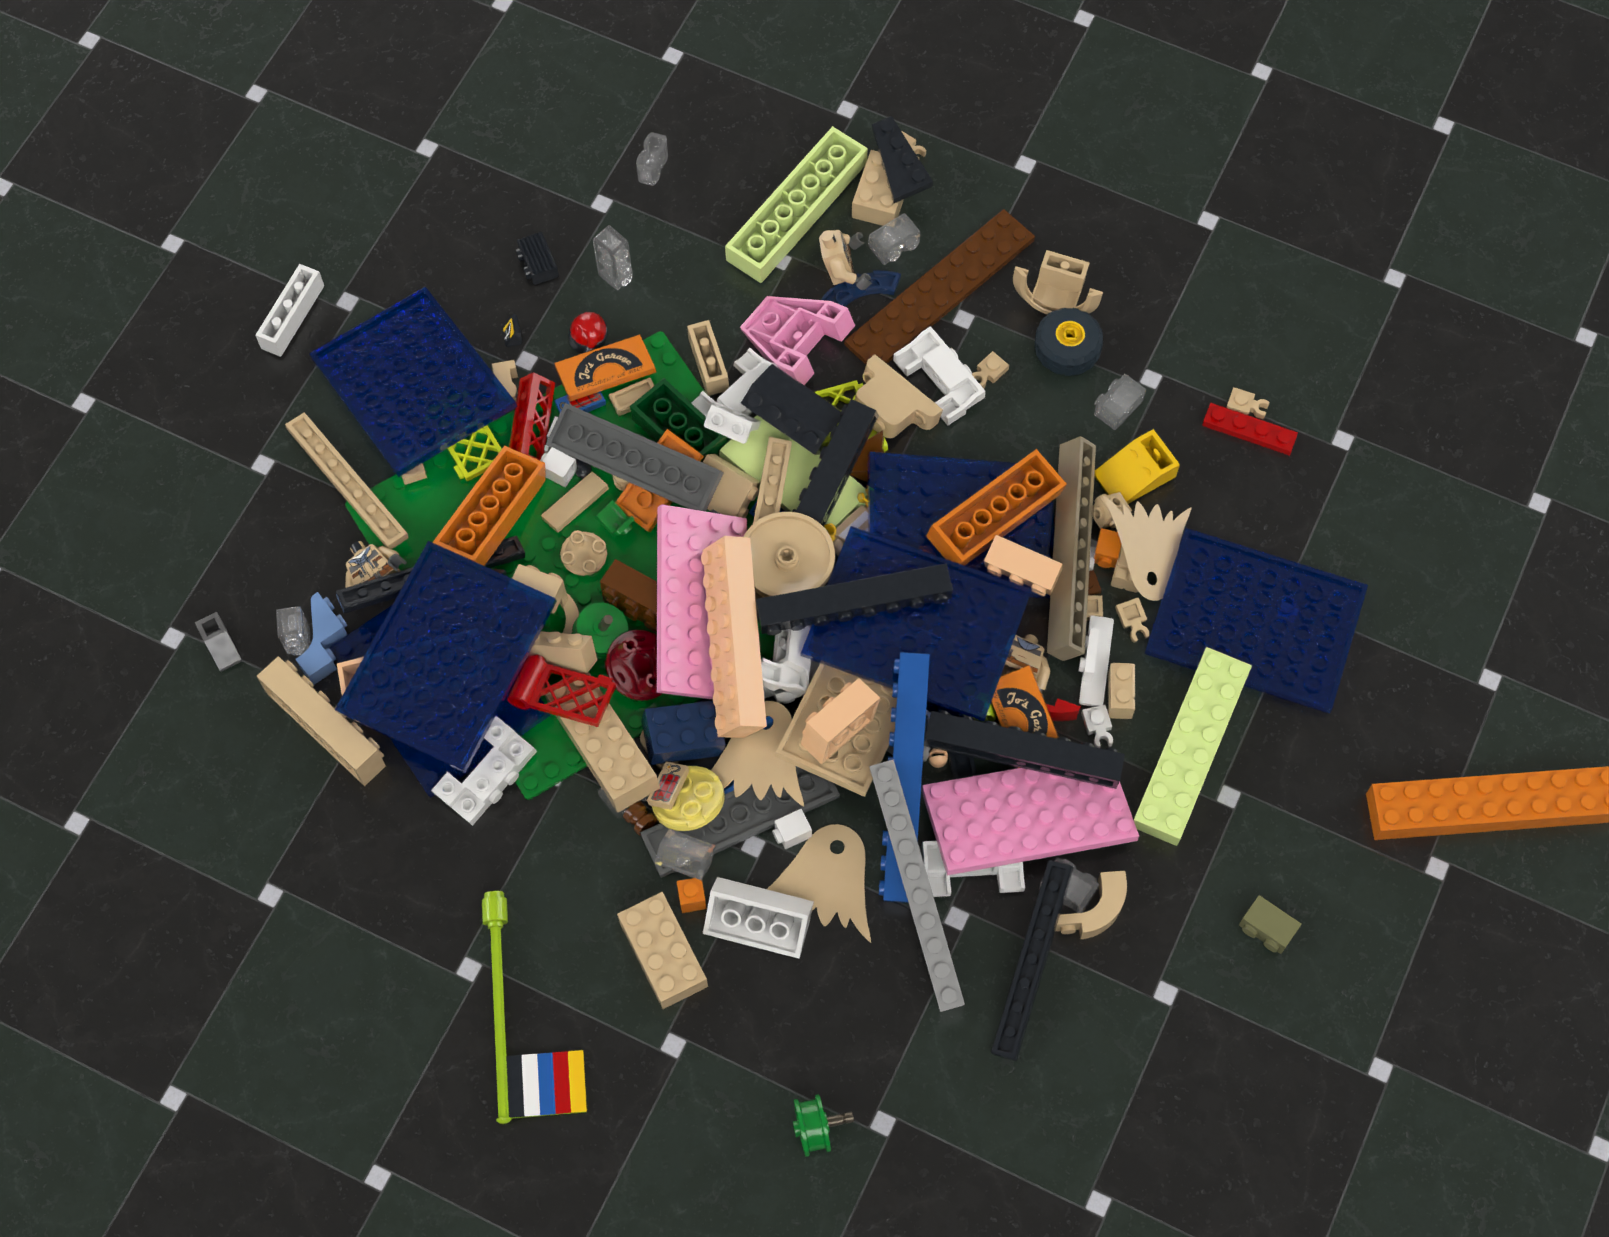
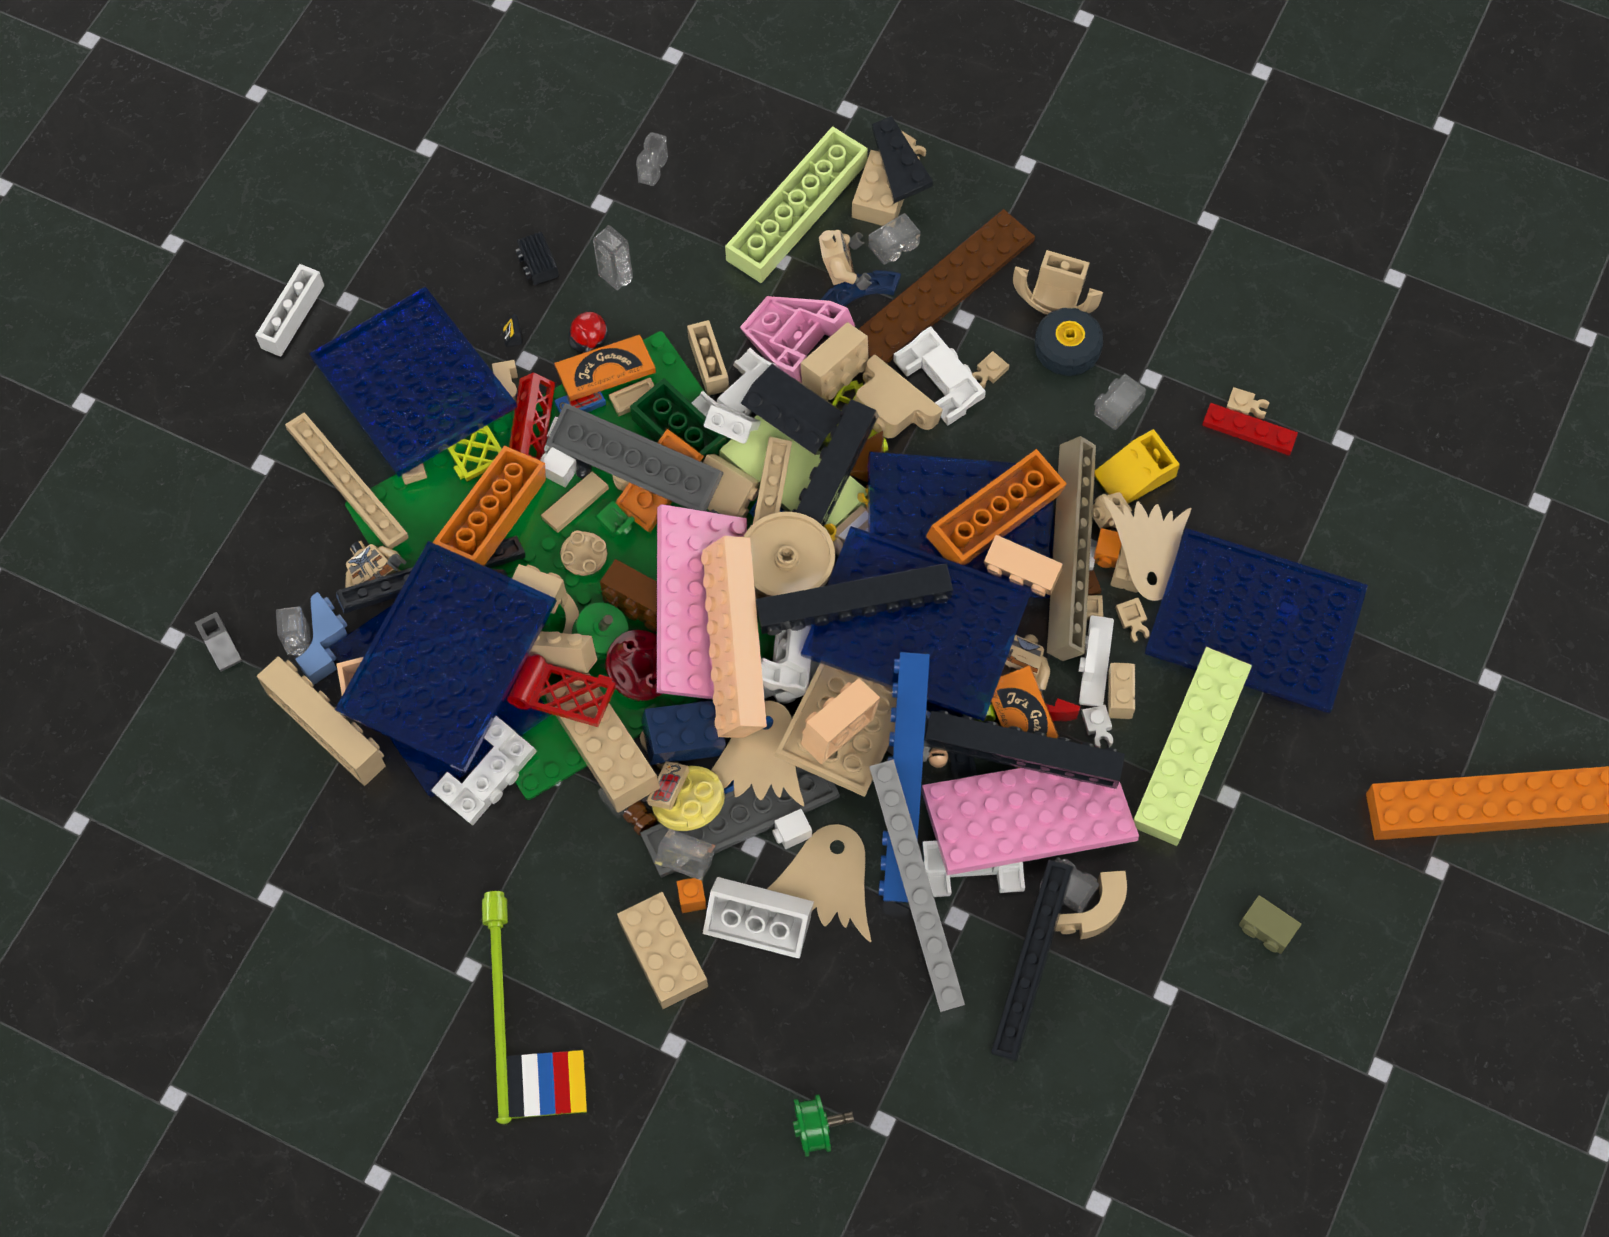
none -> tan brick [801,322,868,401]

